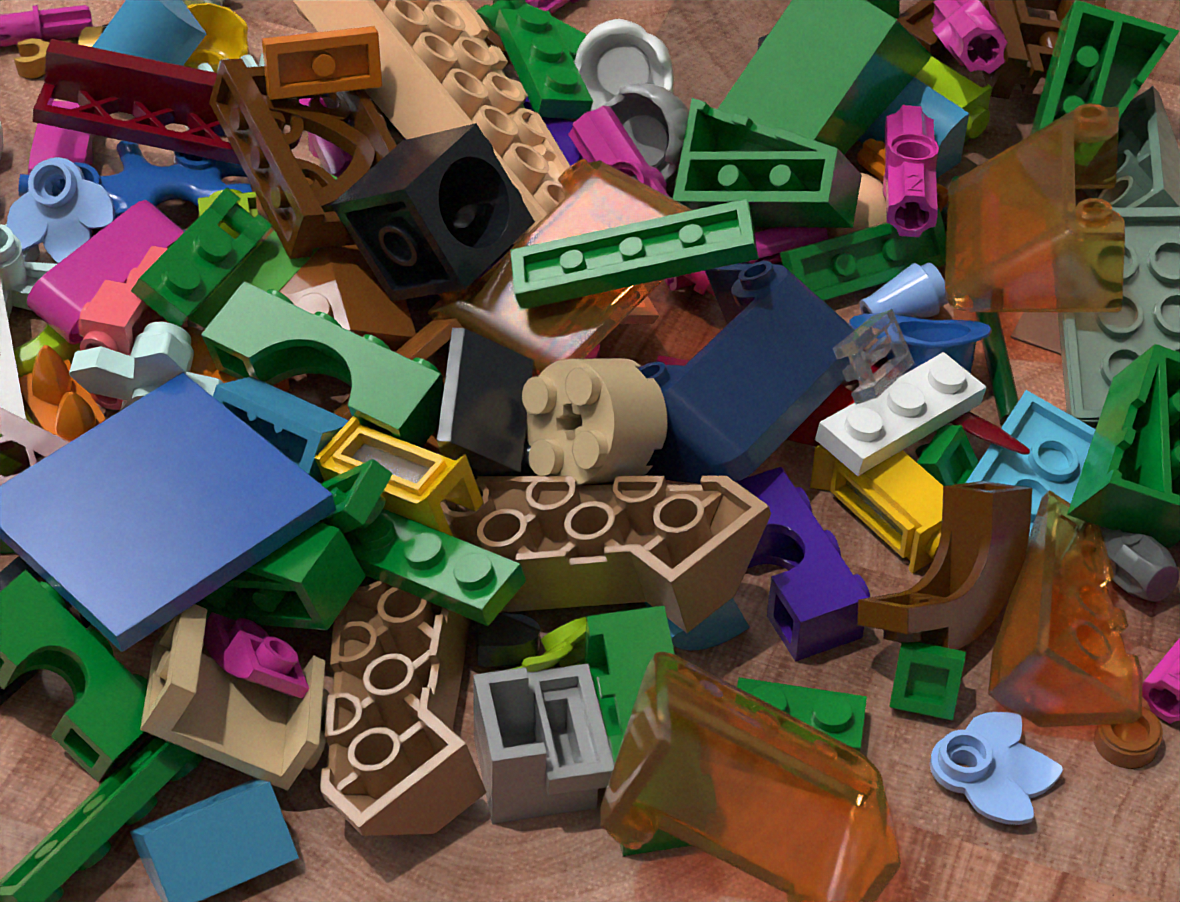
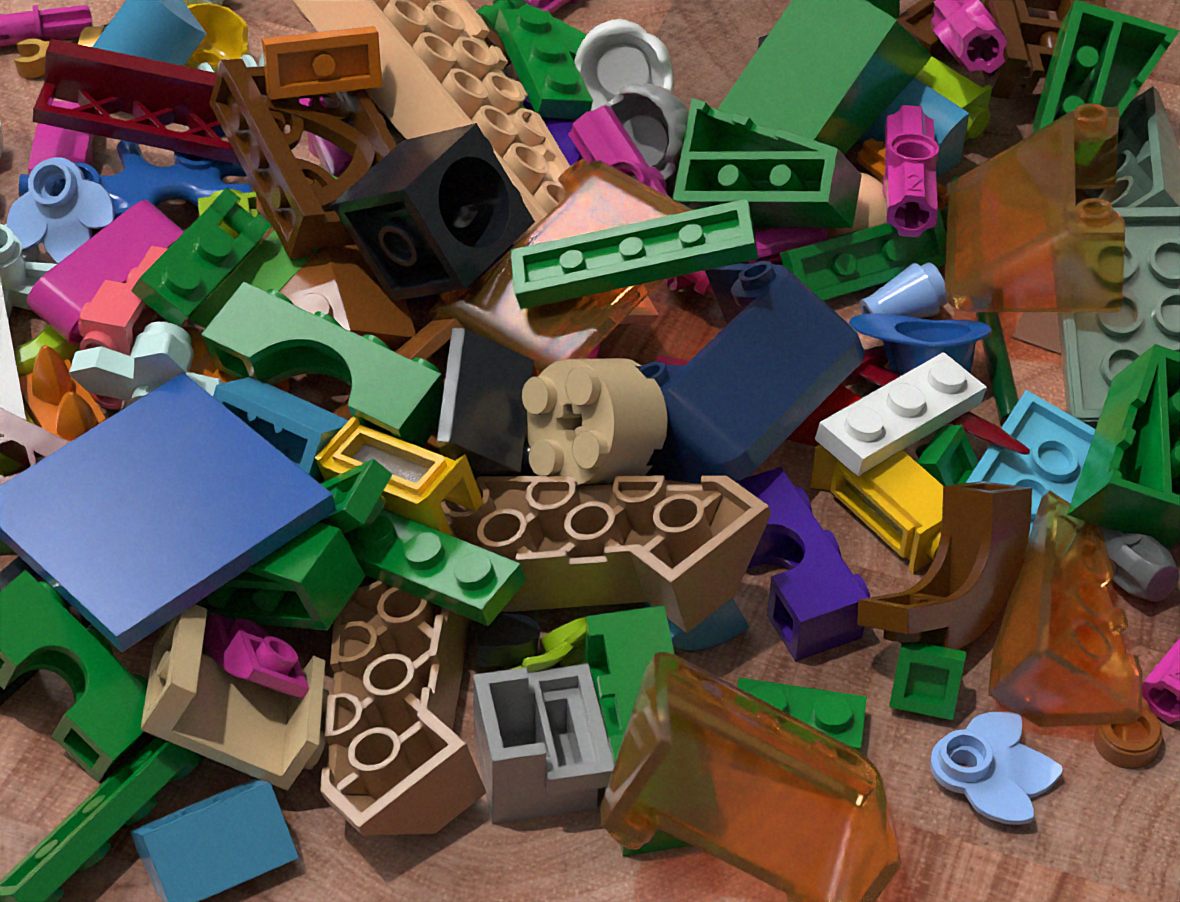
clear tile [833,309,915,405] -> none

